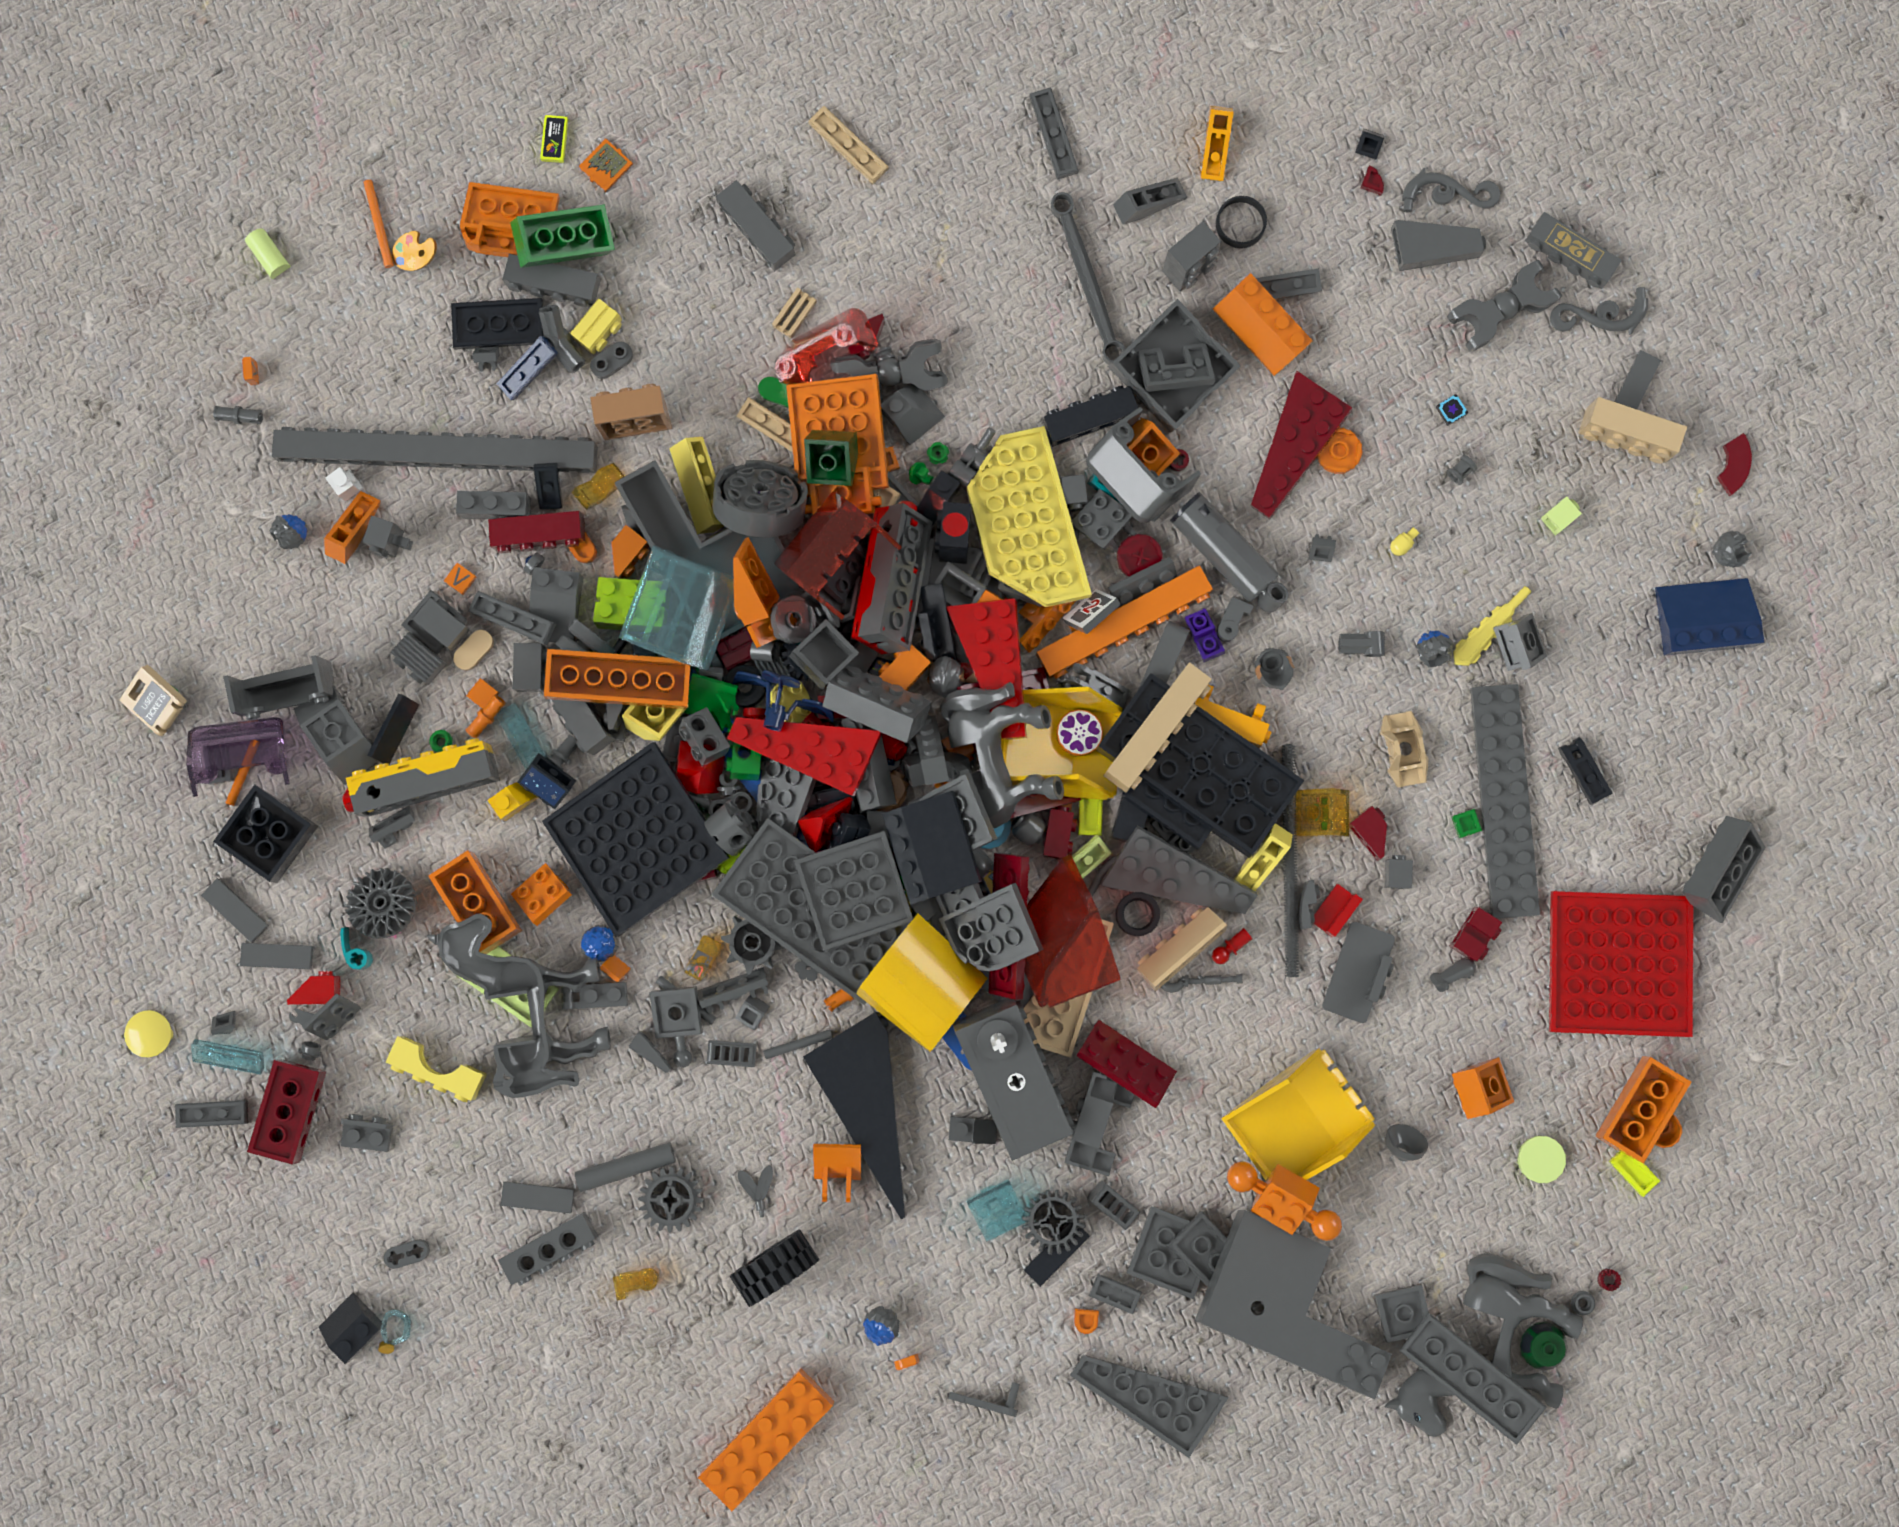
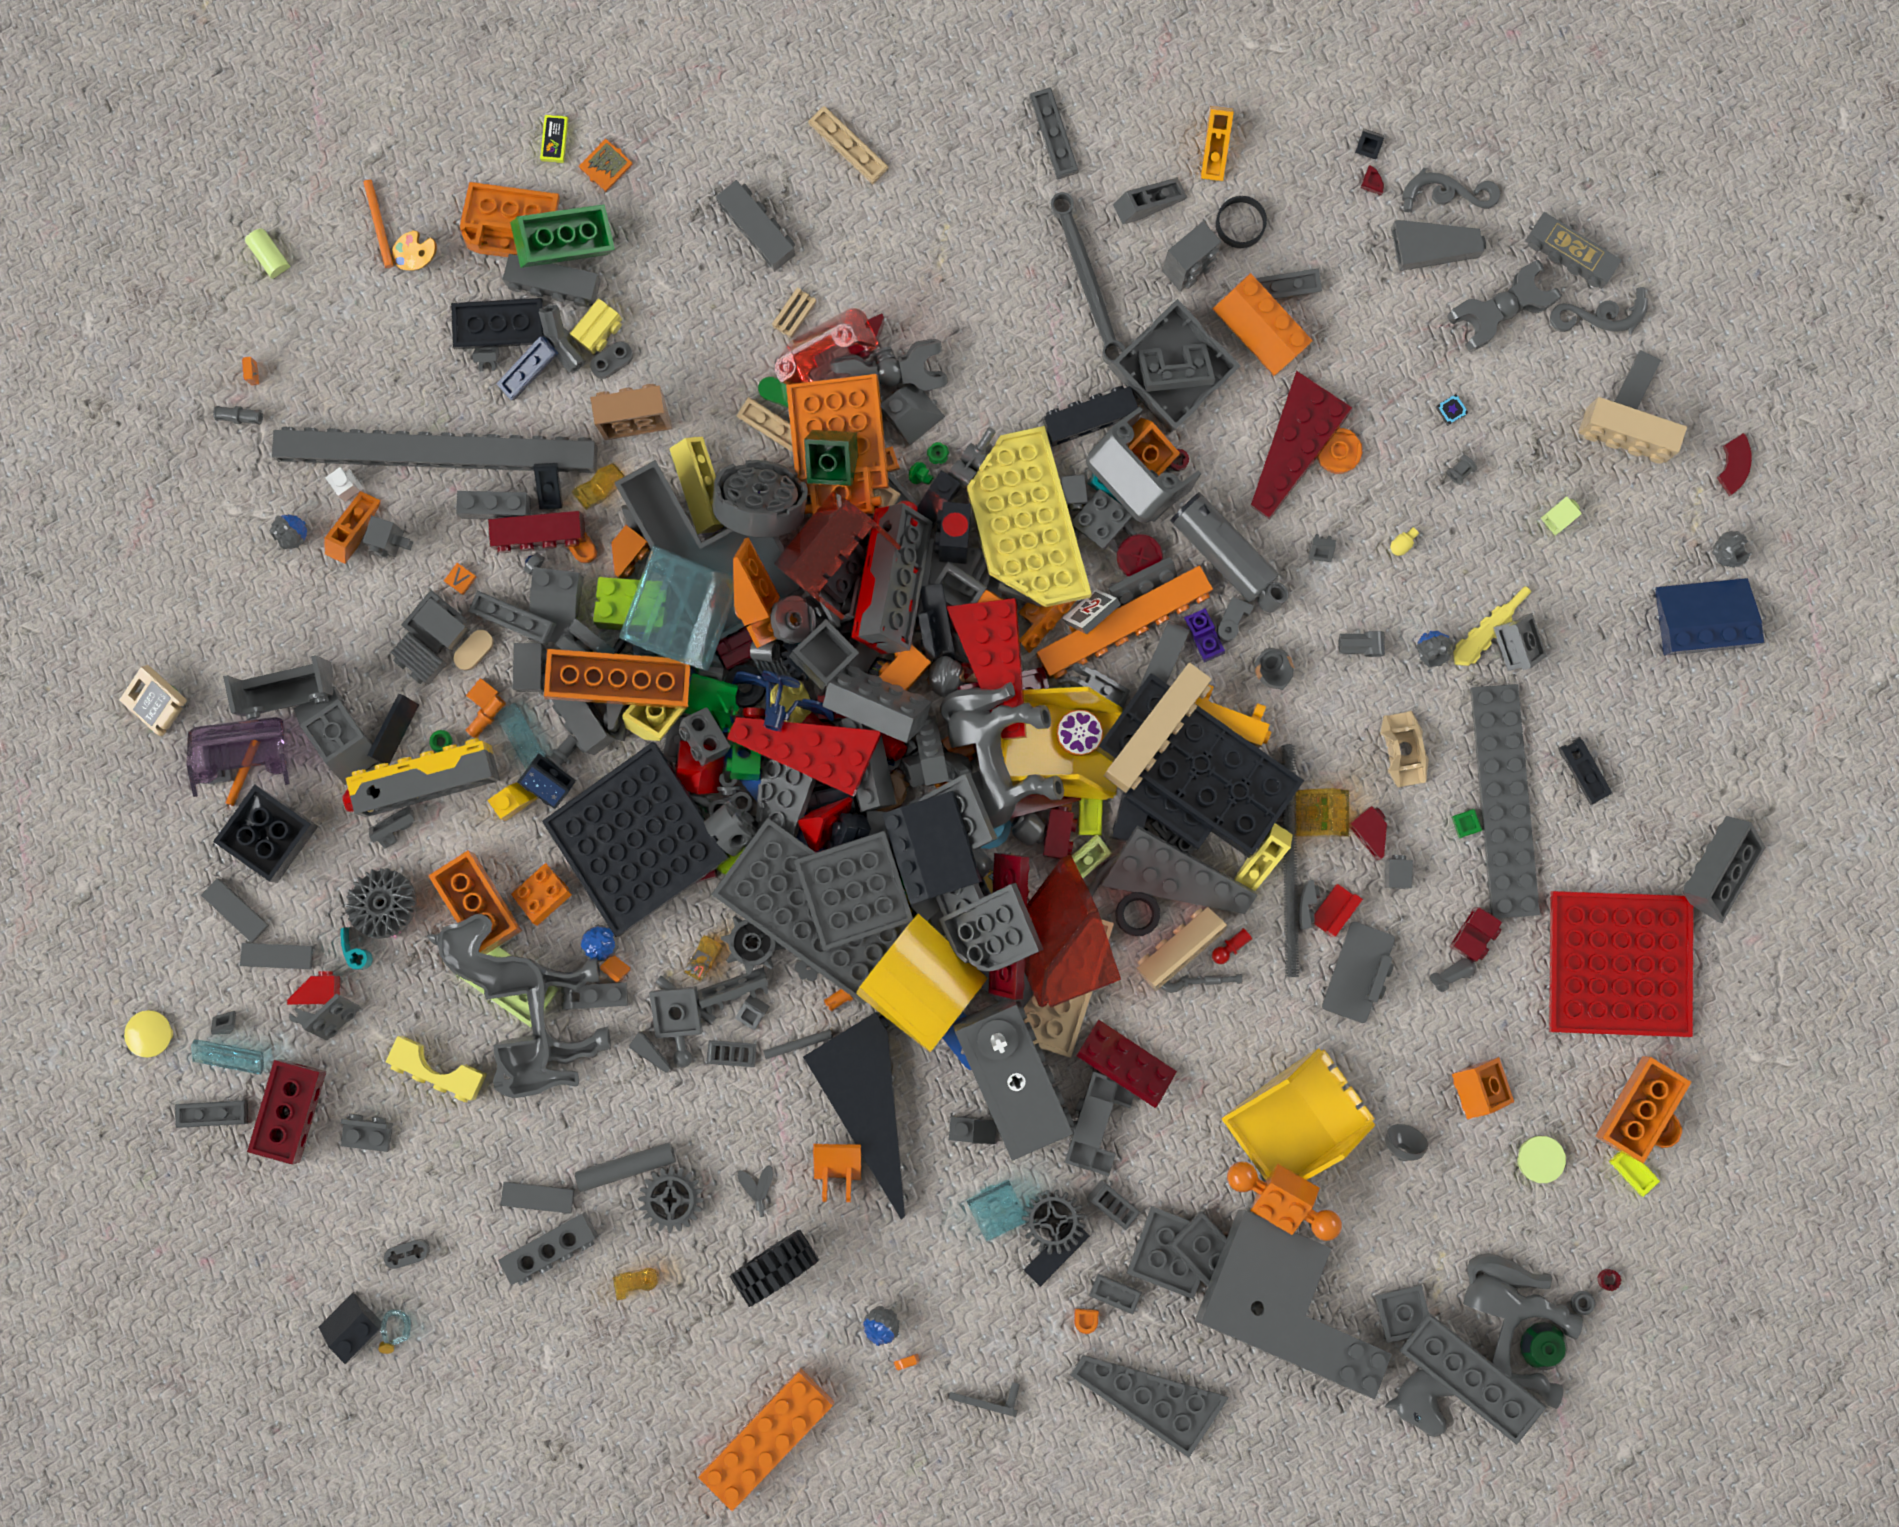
dark grey plate [298,1041,322,1061] -> none

